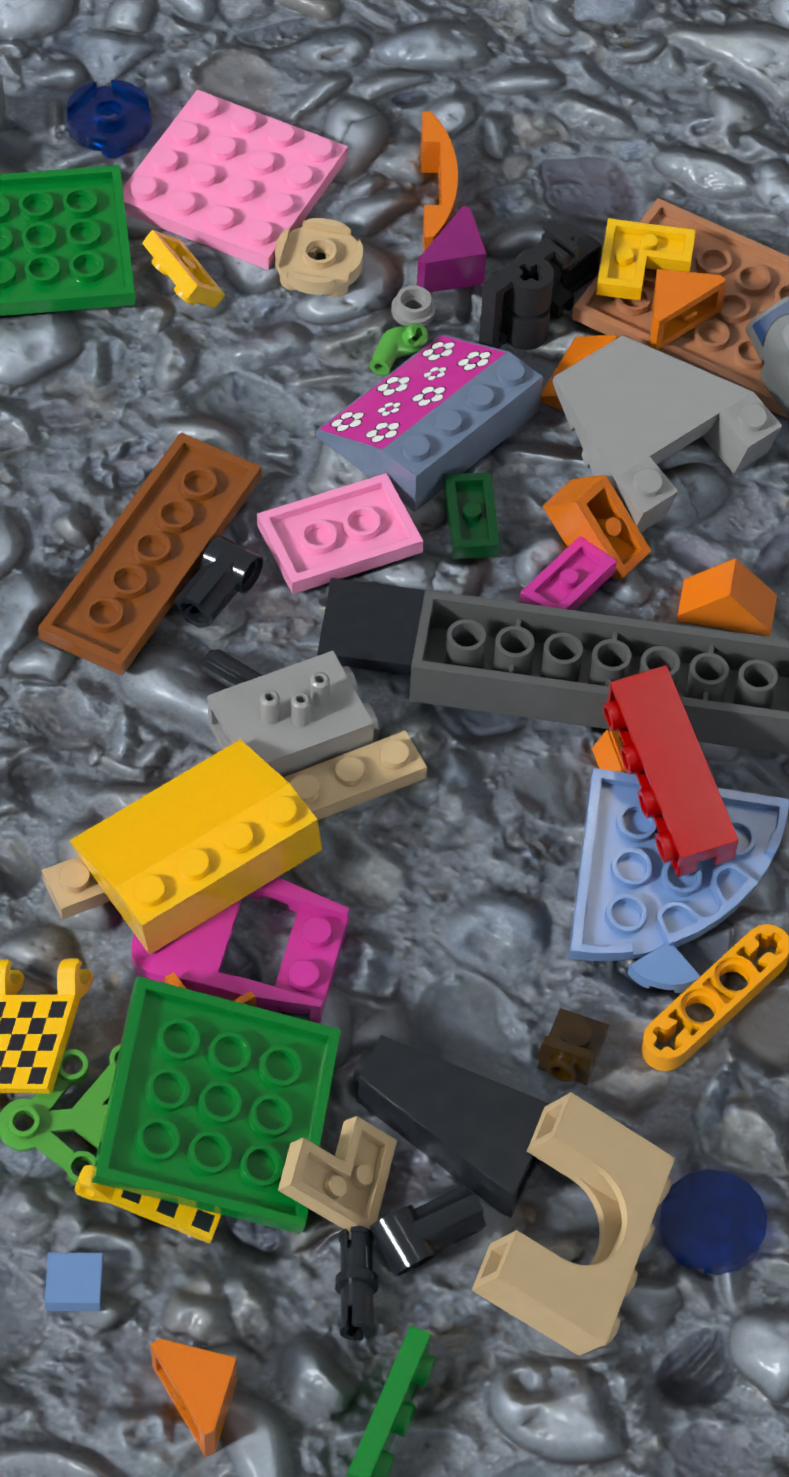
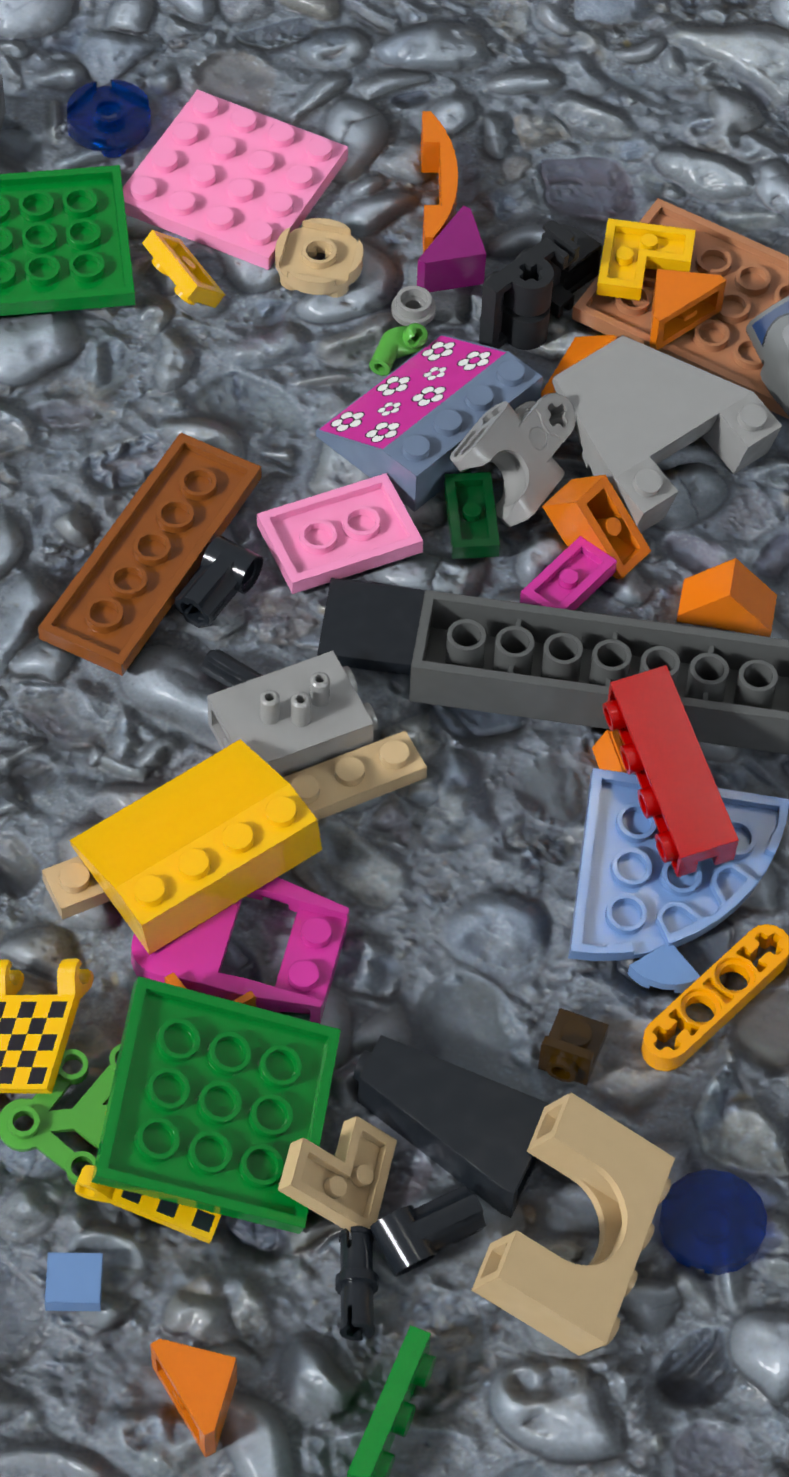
none -> light grey piece [450,393,576,527]

